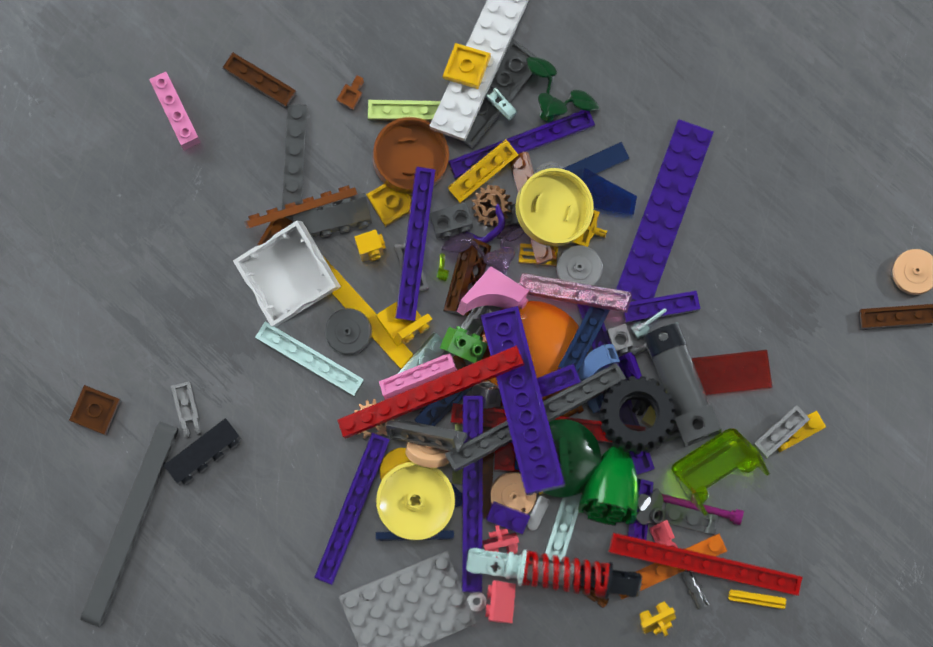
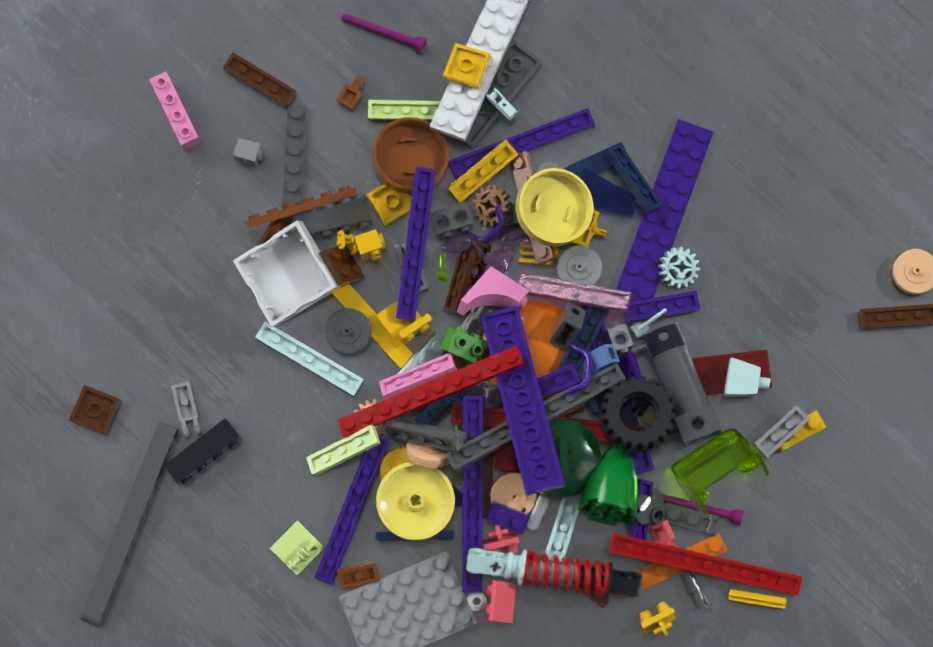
dark green plant [526,57,600,122] -> none
none -> light grey brick [233,138,264,166]
none -> yellowish green hinge [270,521,325,576]
none -> yellowish green plate [306,425,381,476]
none -> reddish brown plate [319,245,364,286]
none -> yellow piece [336,230,358,255]
none -> dark orange plate [337,560,380,590]
none -> magenta piece [341,13,427,53]
none -> dark grey torso [549,302,586,350]
none -> dark purple animal [566,344,593,395]
none -> dark blue plate [604,144,663,214]
none -> light aqua gear [658,247,700,289]
none -> light aqua torso [724,358,770,397]

